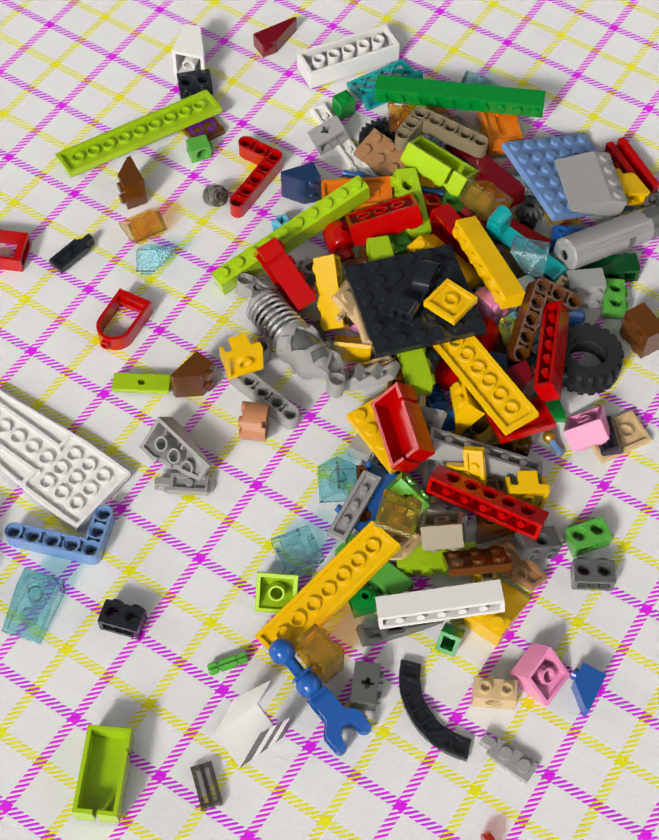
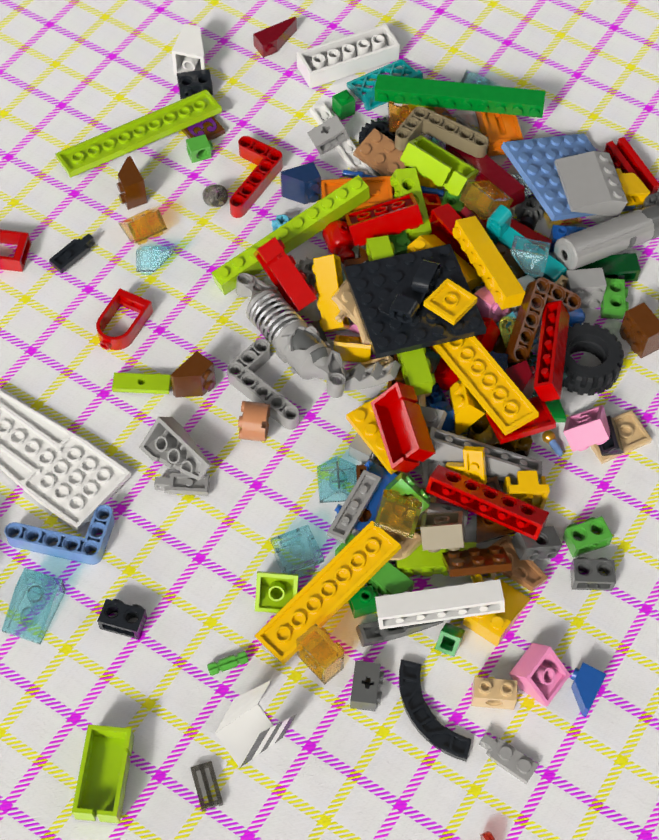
yellow panel [219,333,264,380] -> none
blue piece [269,638,372,756] -> none

